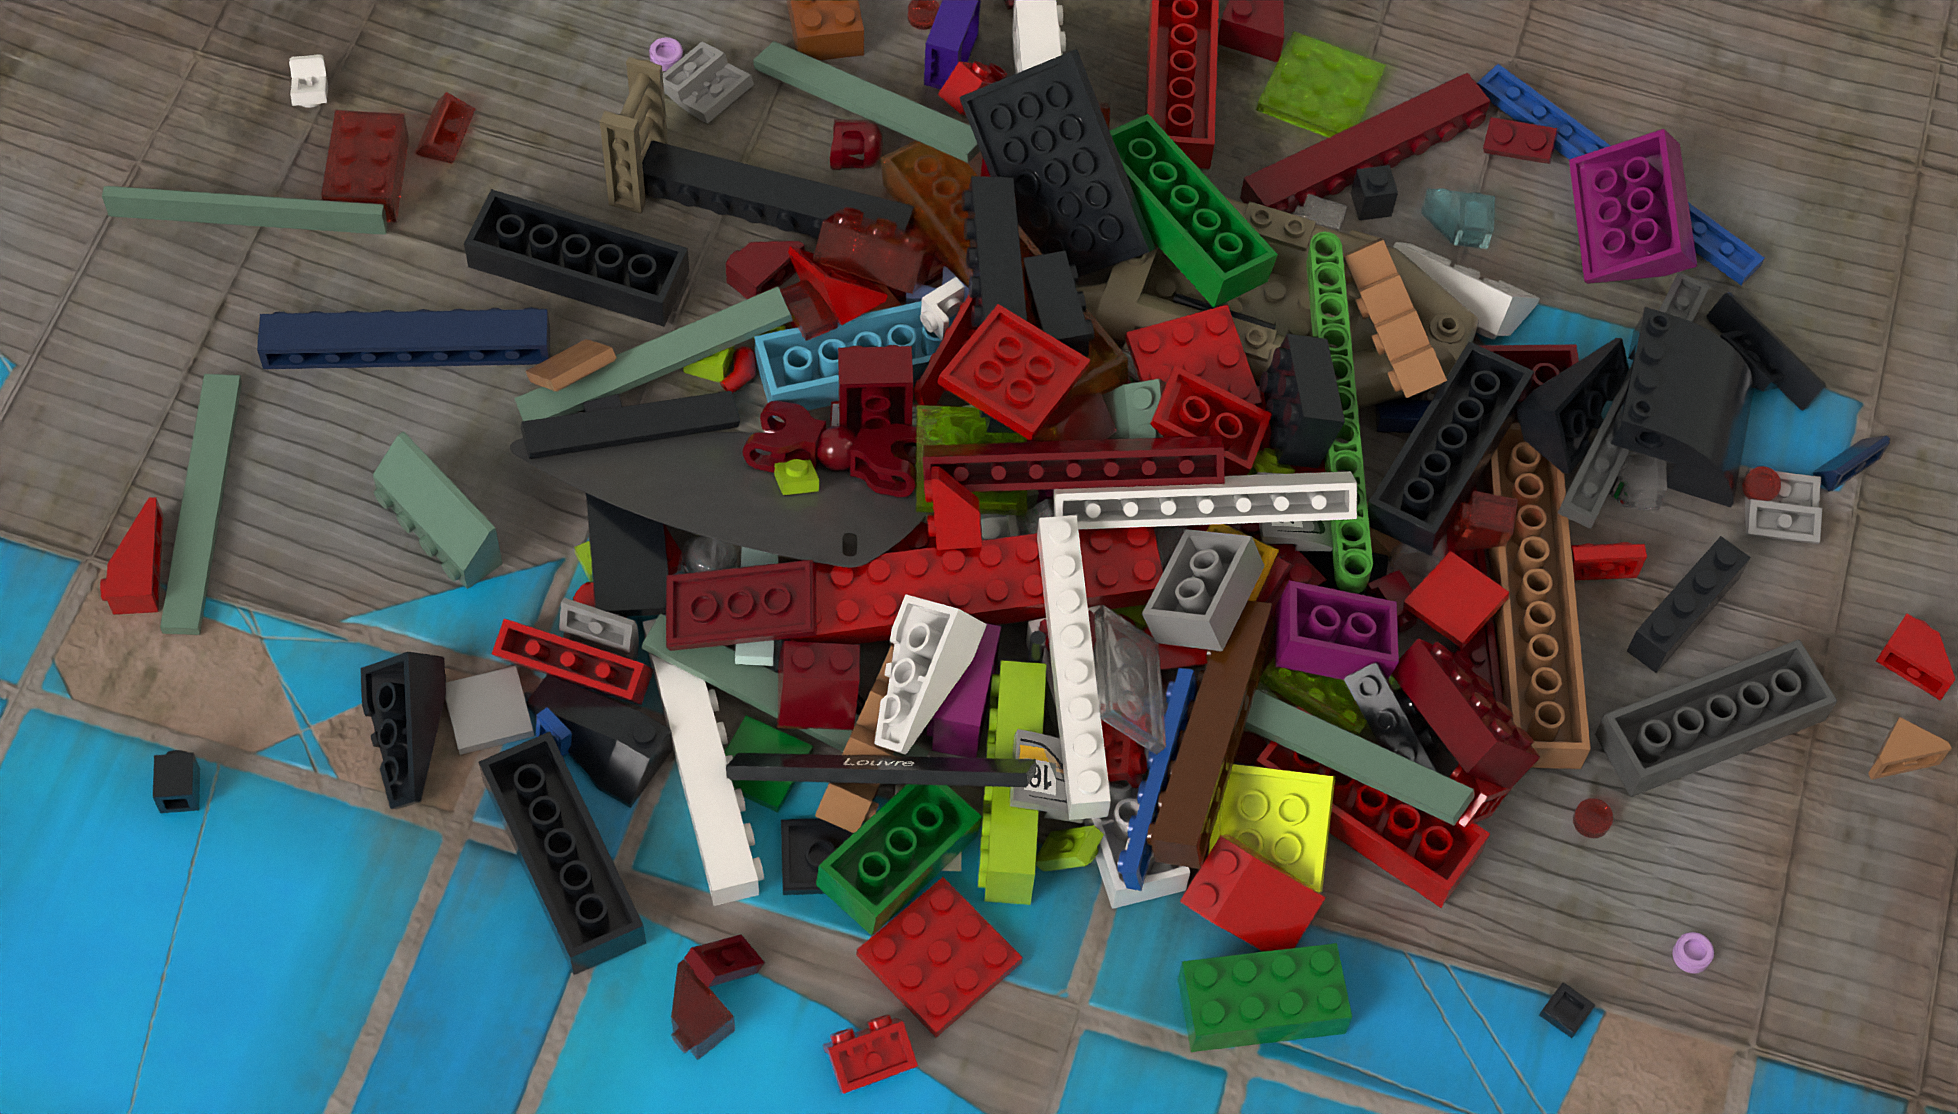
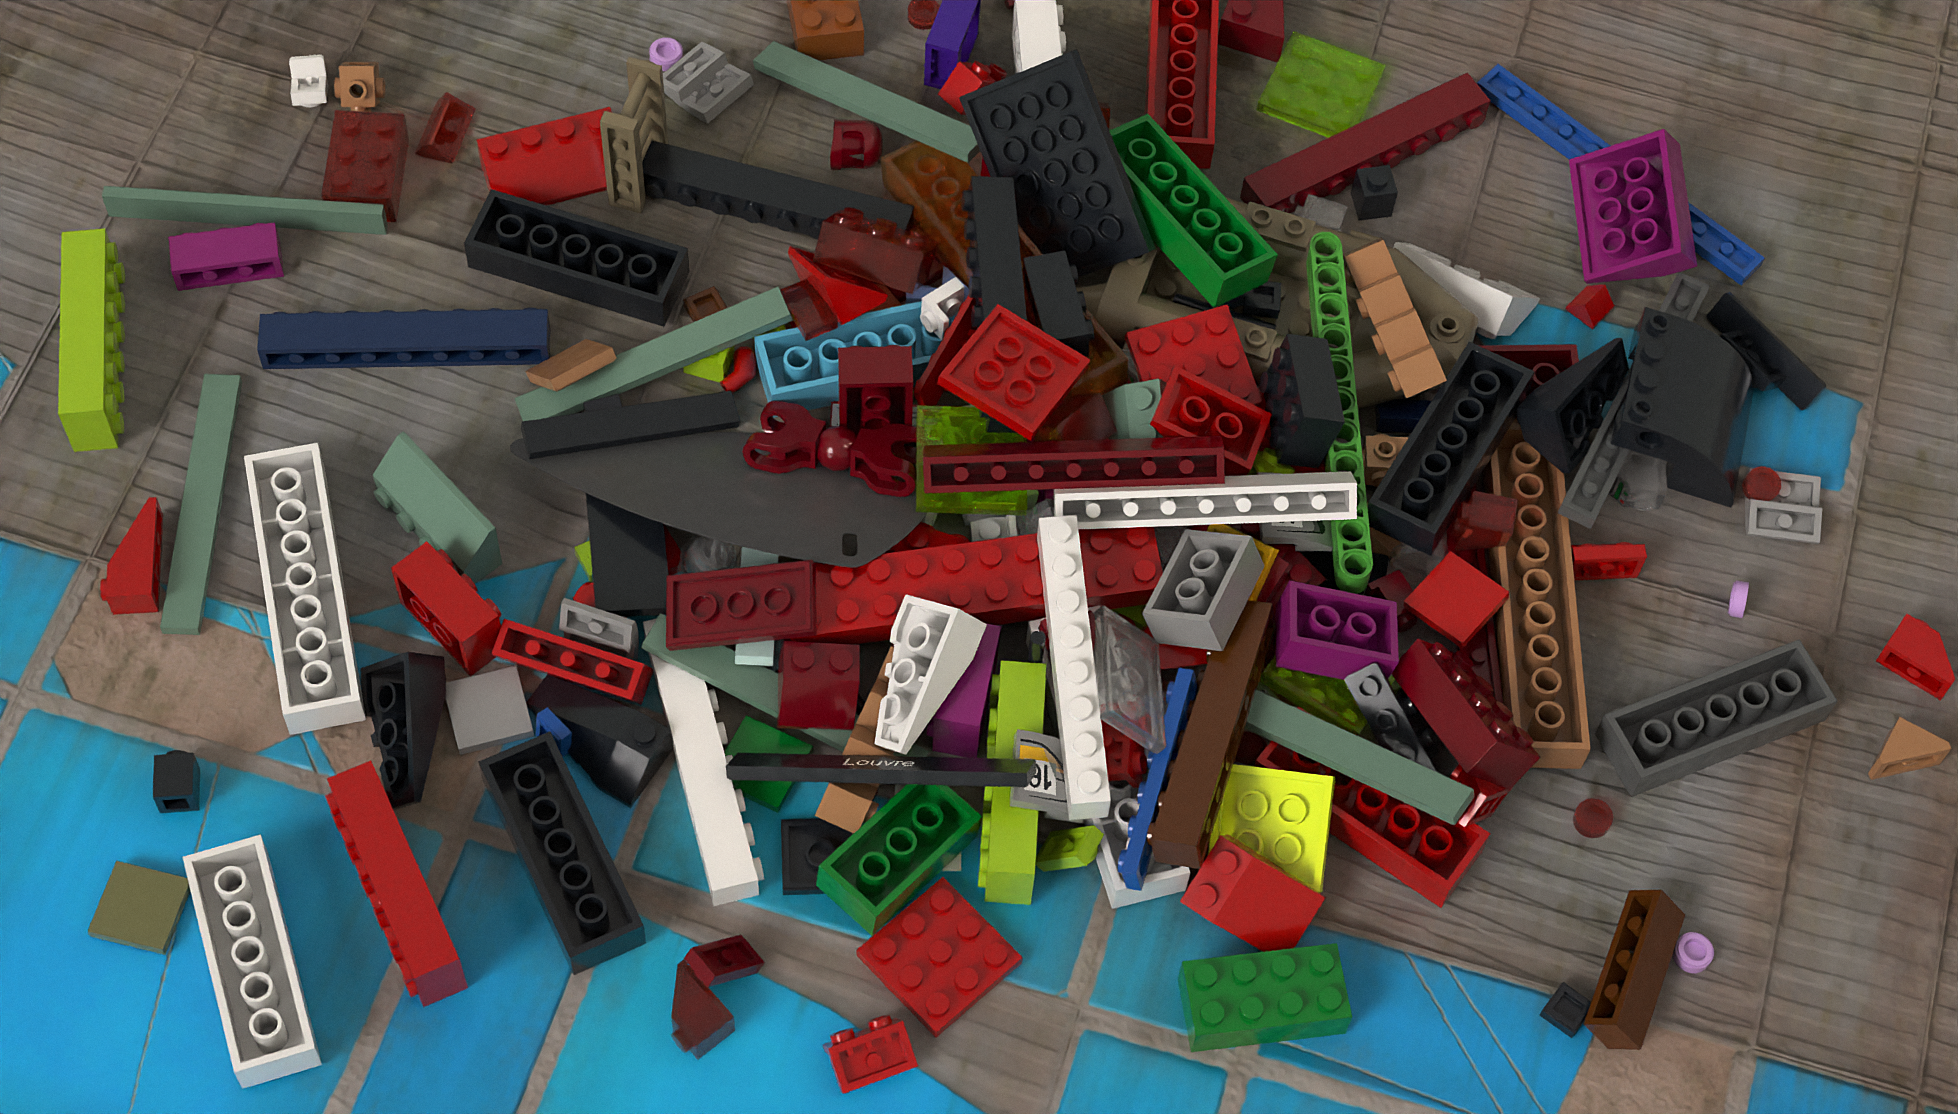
dark red slope [726,241,805,299] -> none
lime plate [774,459,819,495] -> none
red slope [924,466,982,550] -> none
clear light blue slope [1421,188,1495,249] -> none
dark red plate [1483,117,1558,164] -> none
black brick [1627,536,1751,673] -> none
dark blue slope [1813,435,1890,492] -> none
none -> lime brick [58,228,125,452]
none -> olive tile [87,861,190,955]
none -> magenta brick [168,222,284,291]
none -> white brick [183,834,322,1089]
none -> white brick [244,443,366,735]
none -> red brick [325,760,468,1008]
none -> medium nougat brick [334,62,385,113]
none -> red brick [391,541,502,677]
none -> red slope [477,107,612,206]
none -> reddish brown tile [683,286,728,322]
none -> black plate [1219,281,1281,319]
none -> light nougat brick [1362,434,1409,487]
none -> red slope [1565,284,1614,329]
none -> reddish brown brick [1584,890,1685,1050]
none -> lavender tile [1728,580,1749,618]

